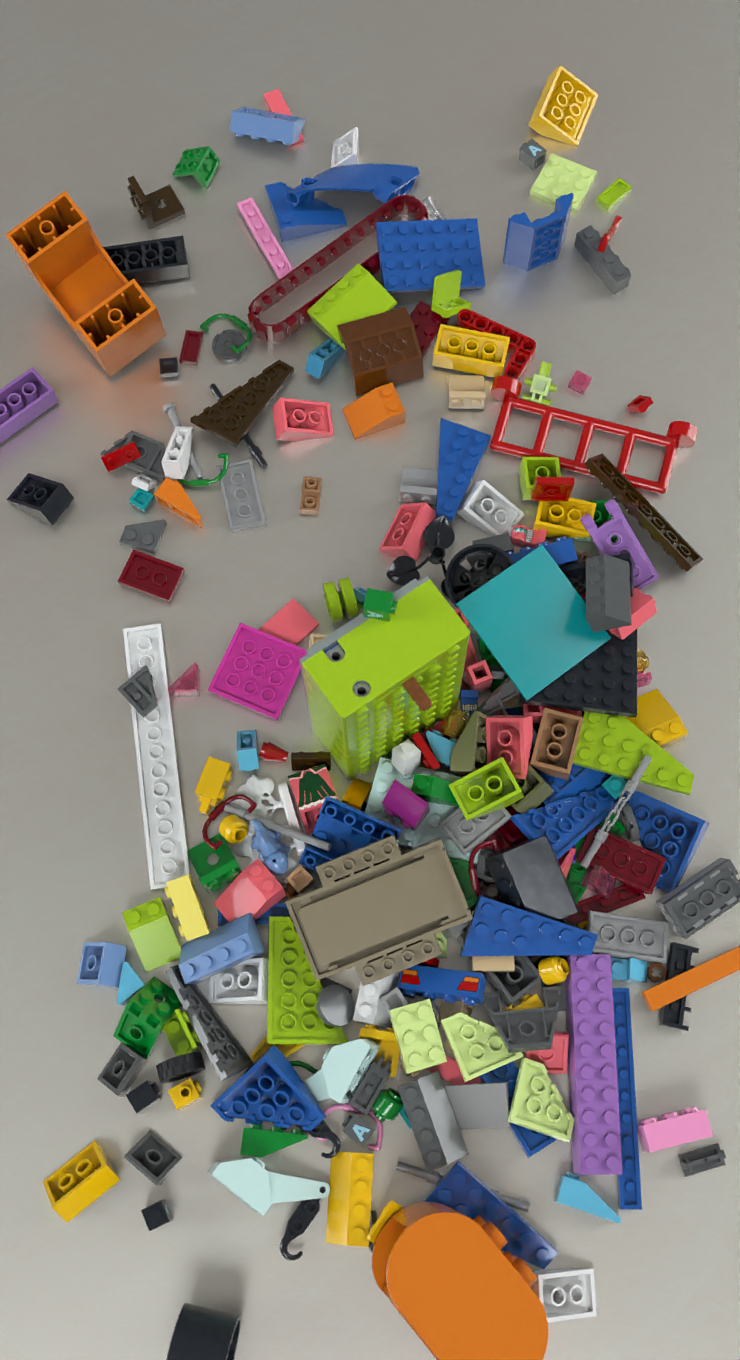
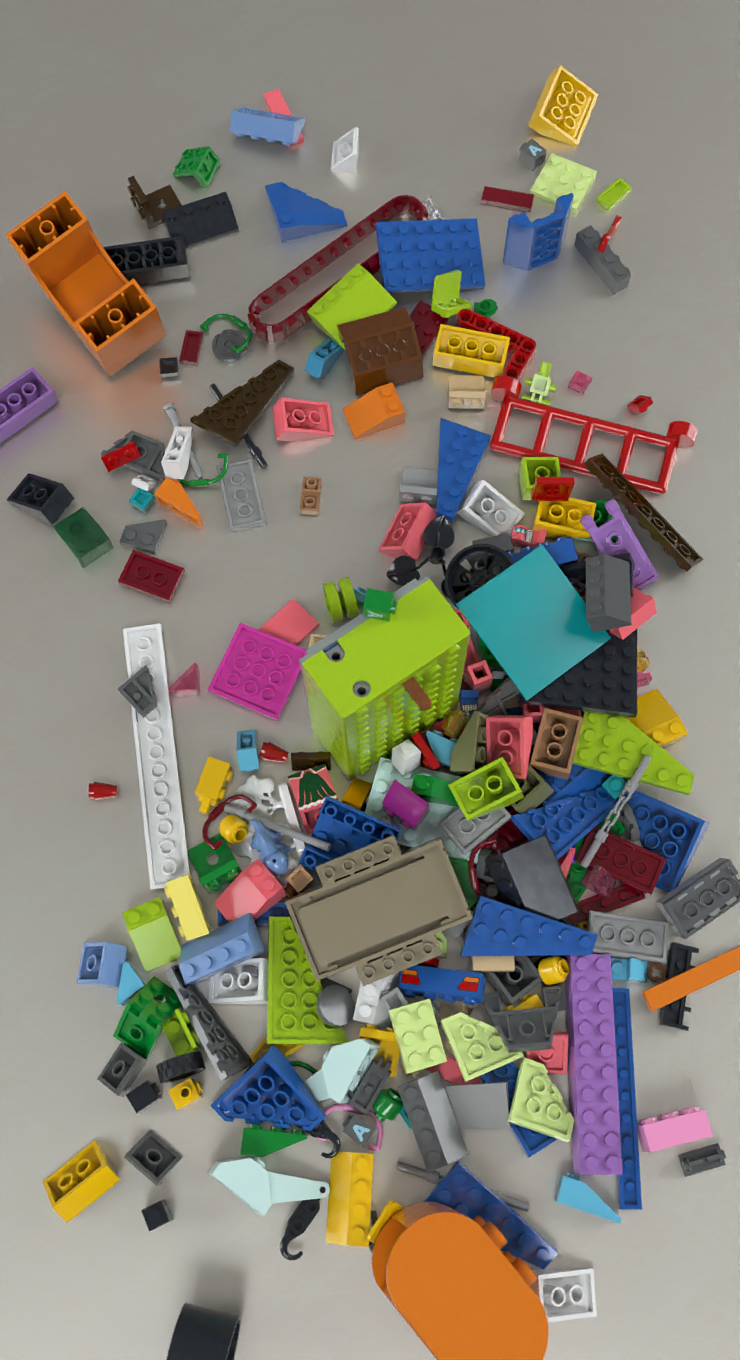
bright pink plate [237,197,293,280] -> none
blue panel [286,164,420,207] -> none
none -> clear green slope [52,507,114,568]
none -> red cone [89,781,117,801]
none -> black slope [161,191,239,248]
none -> green animal [473,299,498,317]
none -> dark red tile [481,186,534,212]

